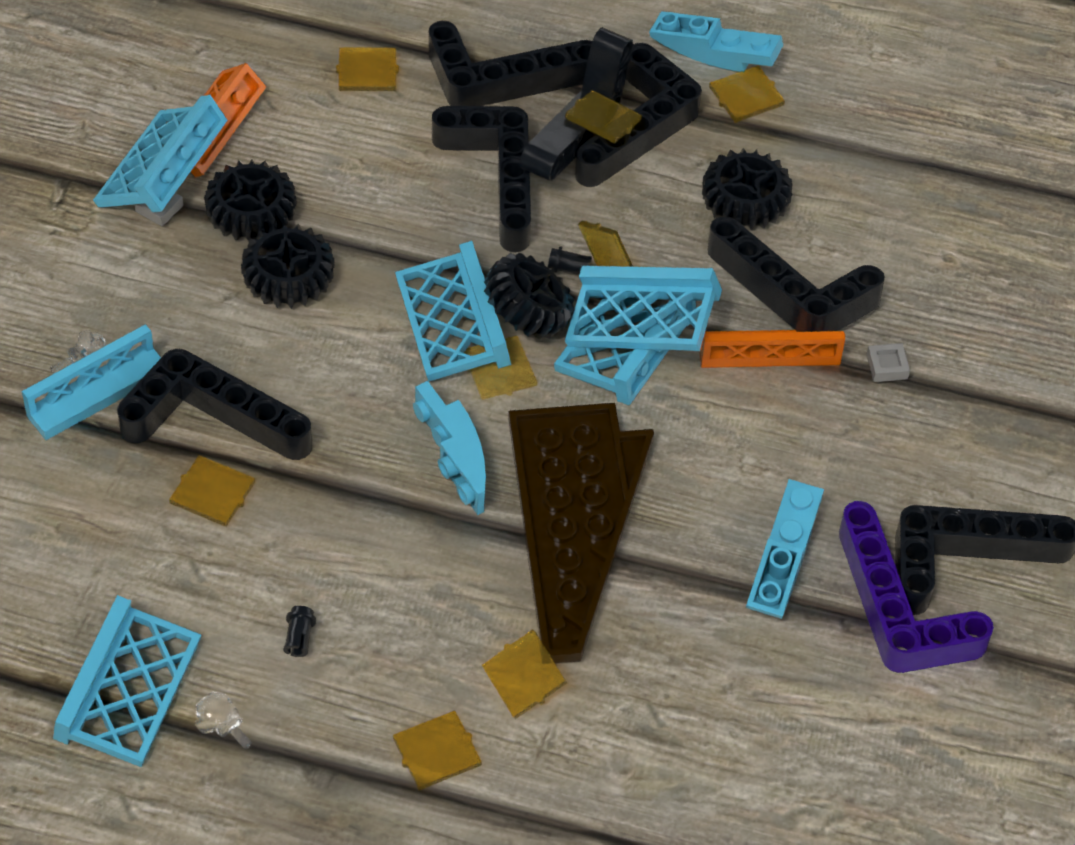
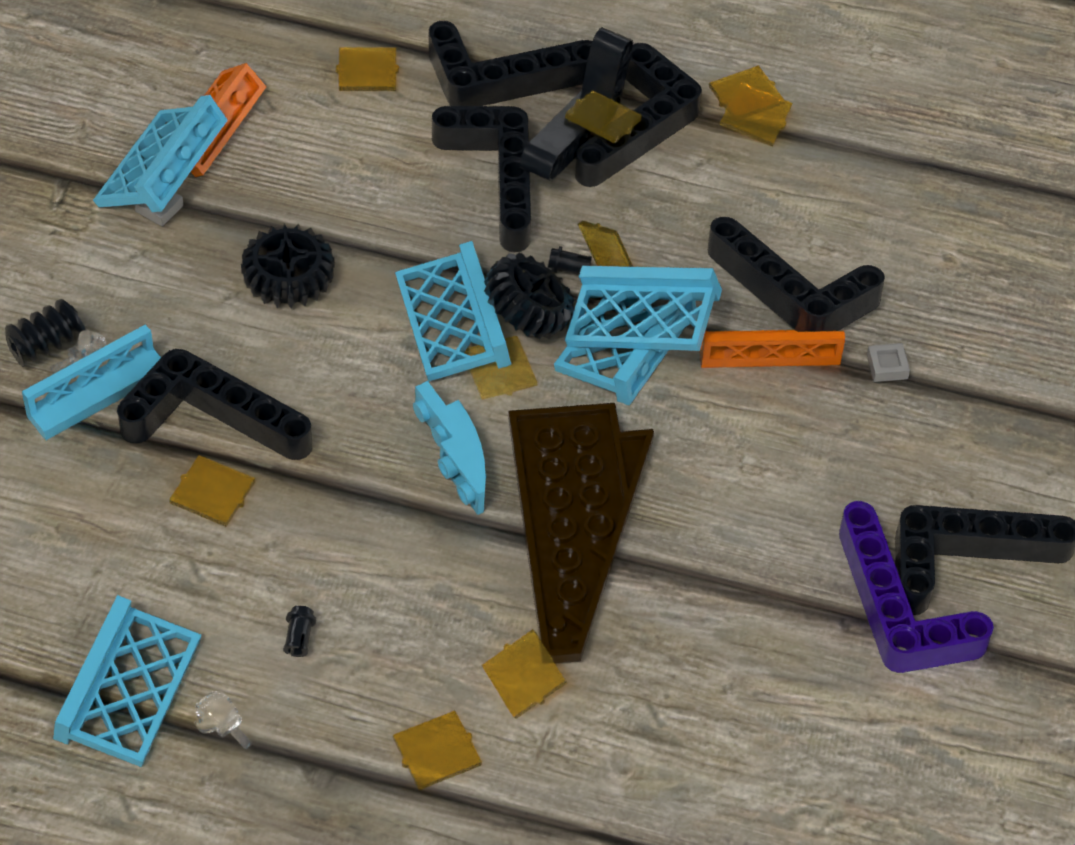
black gear [204,159,297,242] -> none
medium azure slope [649,11,783,72] -> none
black gear [702,148,793,230] -> none
medium azure slope [746,479,824,619] -> none
none -> black piece [5,299,87,367]
none -> clear yellow piece [720,82,793,147]

